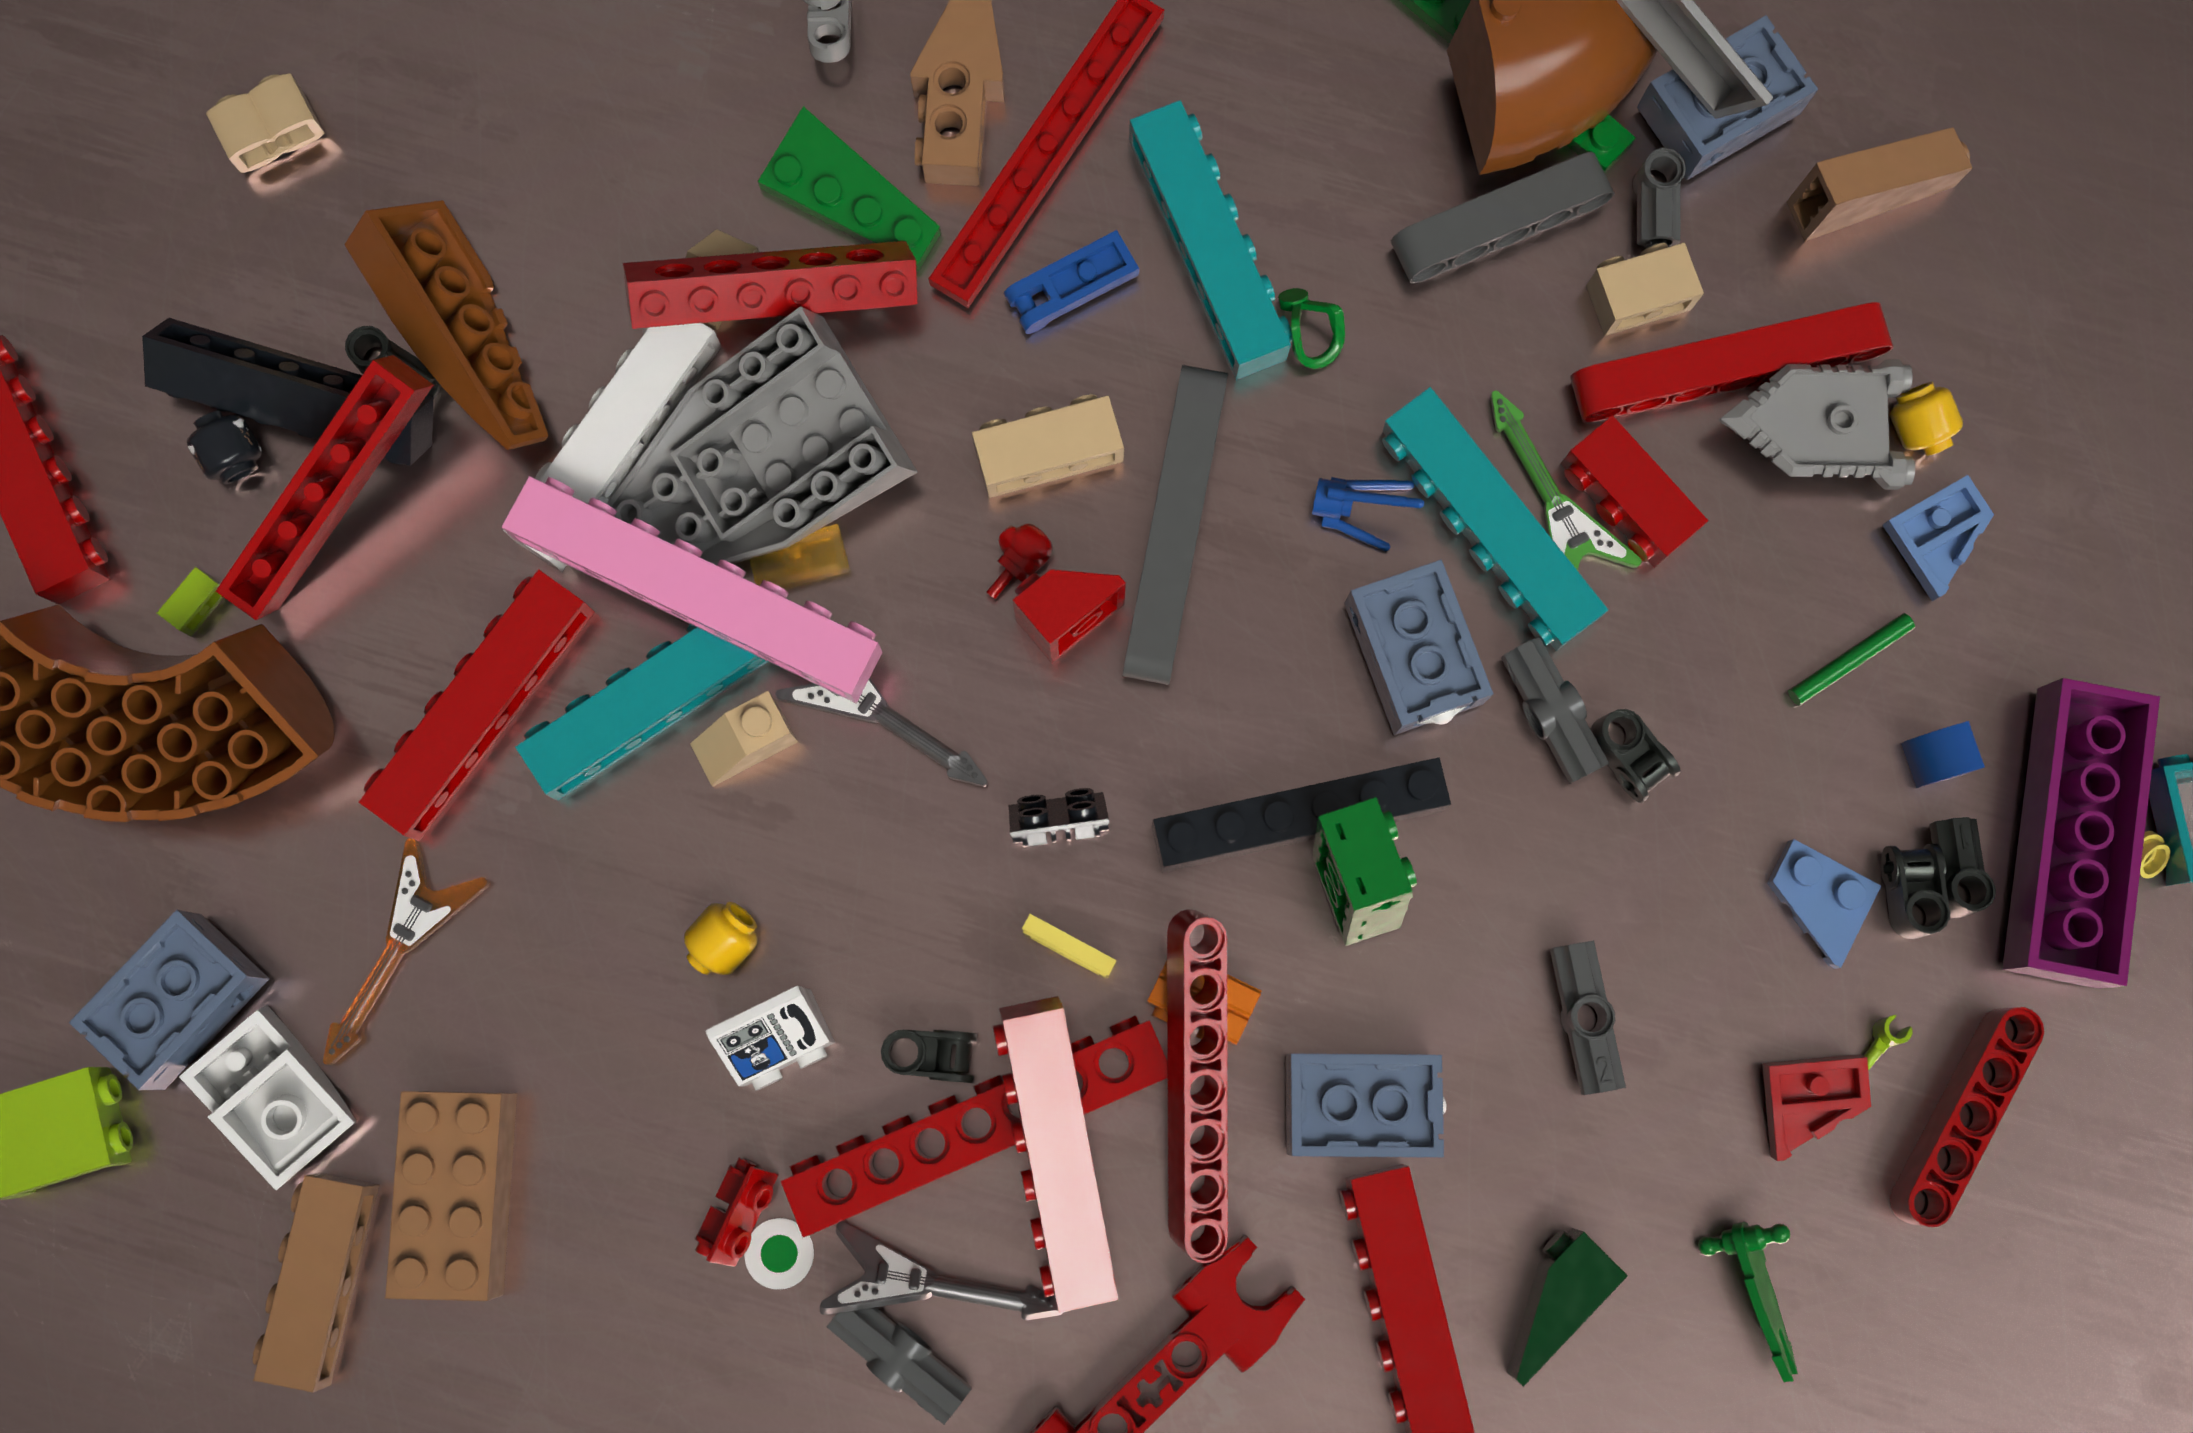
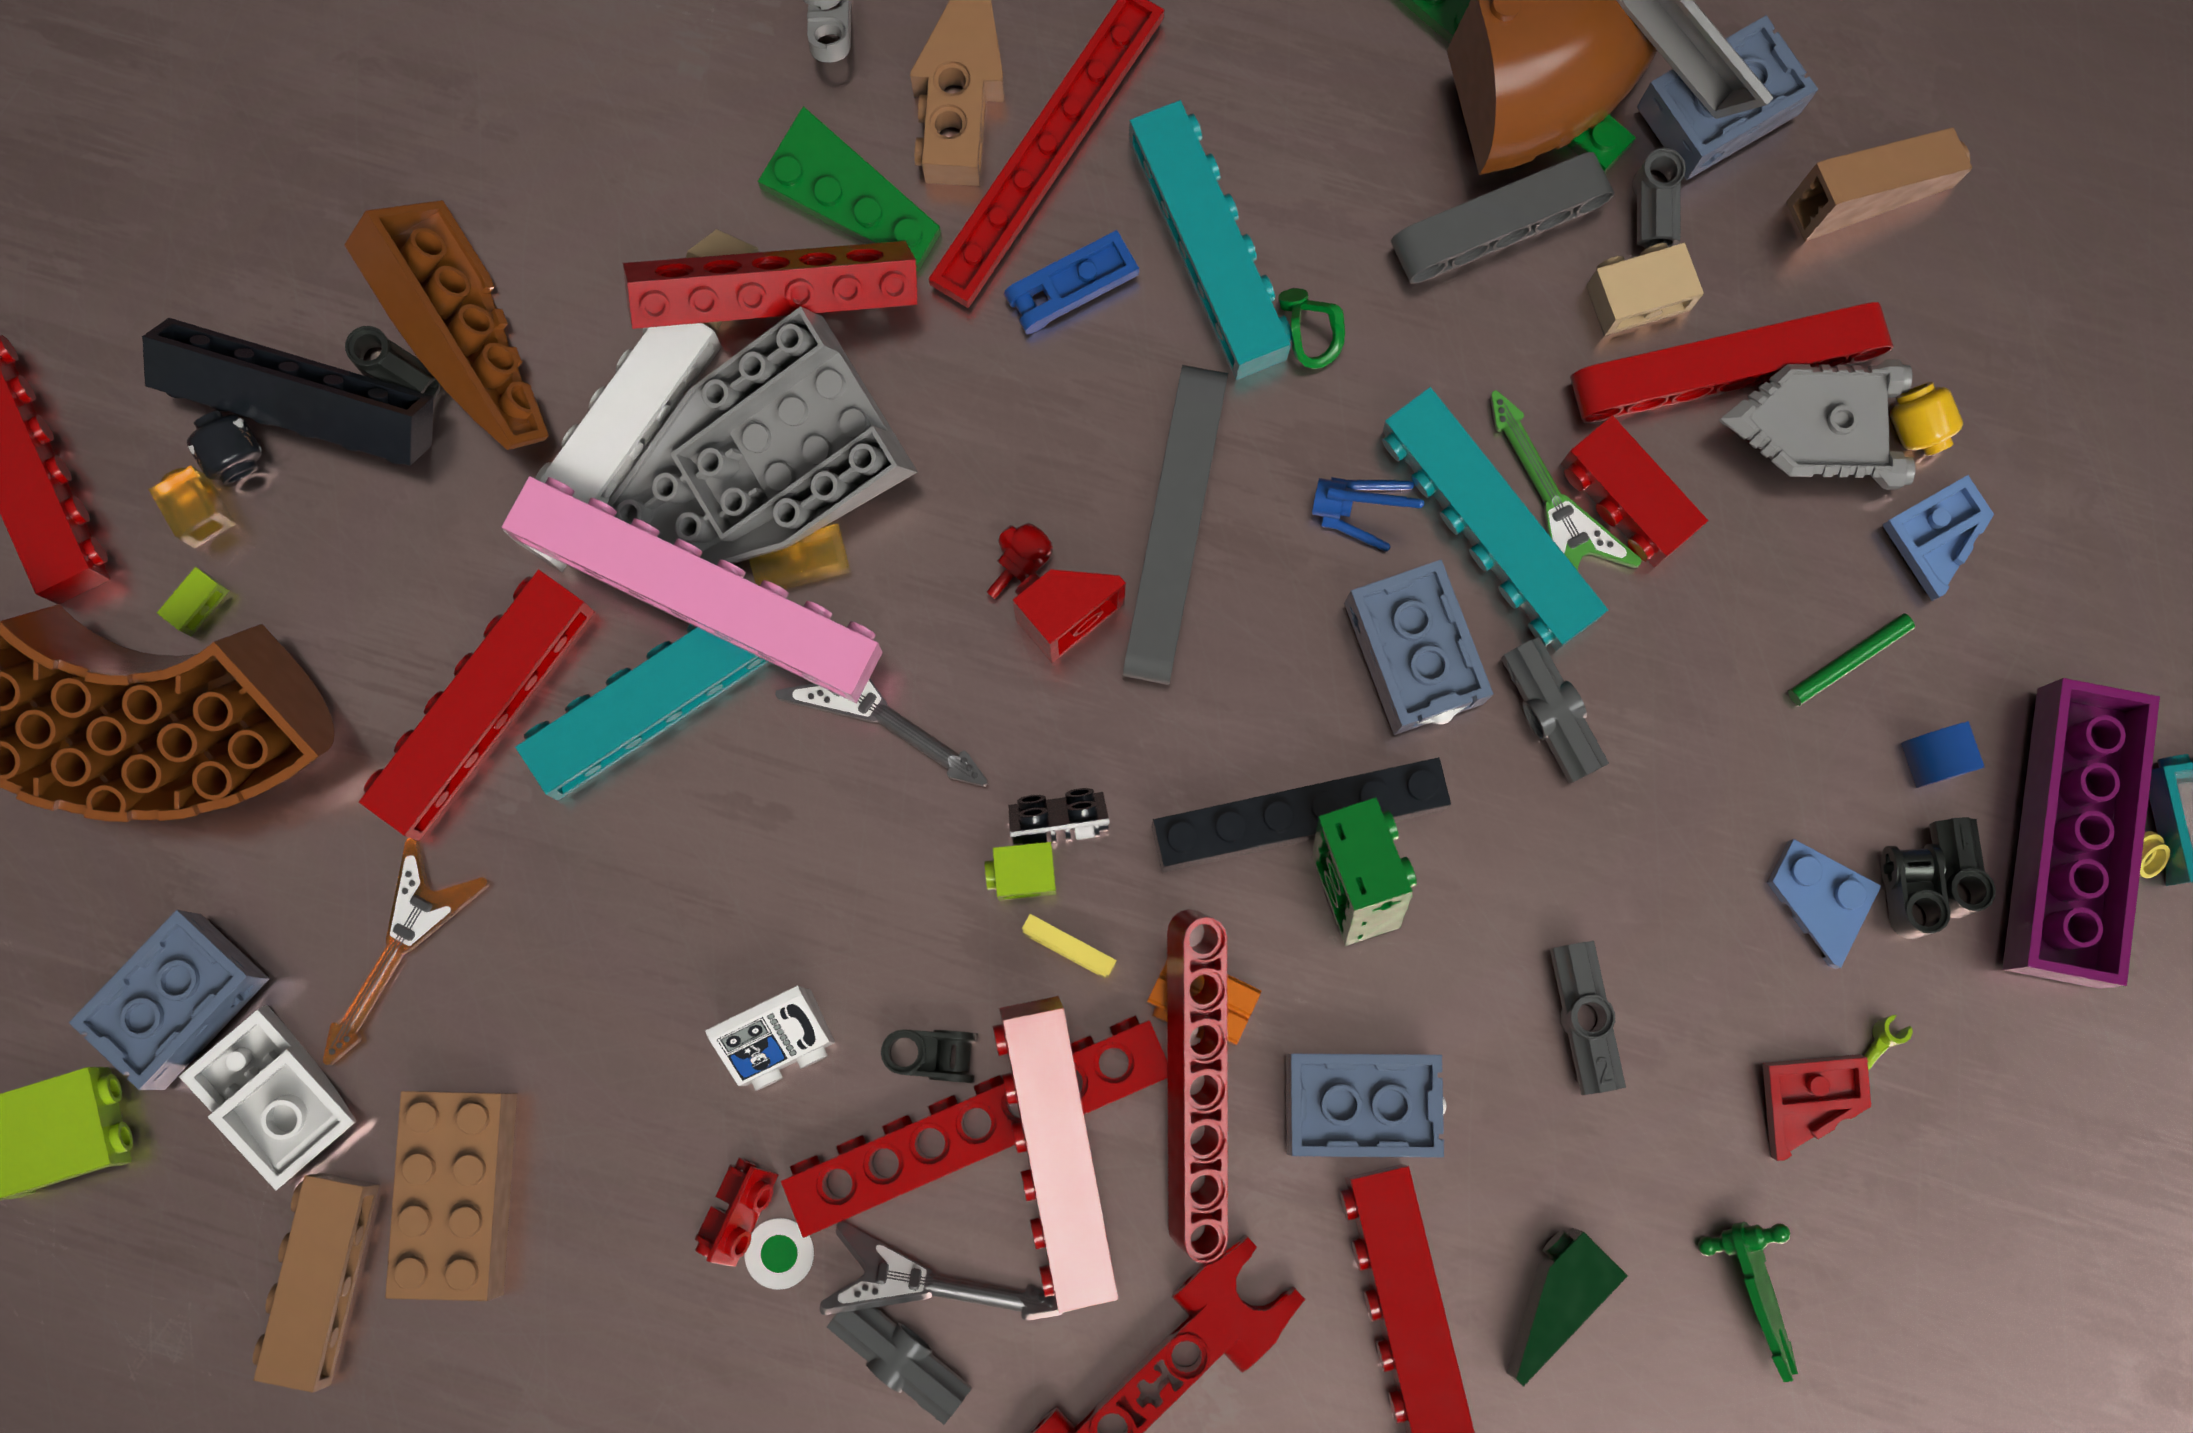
tan brick [206,73,324,173] -> none
red brick [215,355,434,620] -> none
yellow head [684,902,757,975] -> none
tan slope [690,691,798,787] -> none
tan brick [972,394,1124,498] -> none
pearl dark grey piece [1591,709,1681,803] -> none
red beam [1890,1007,2044,1227] -> none
none -> clear yellow brick [148,465,236,548]
none -> lime brick [985,842,1056,901]

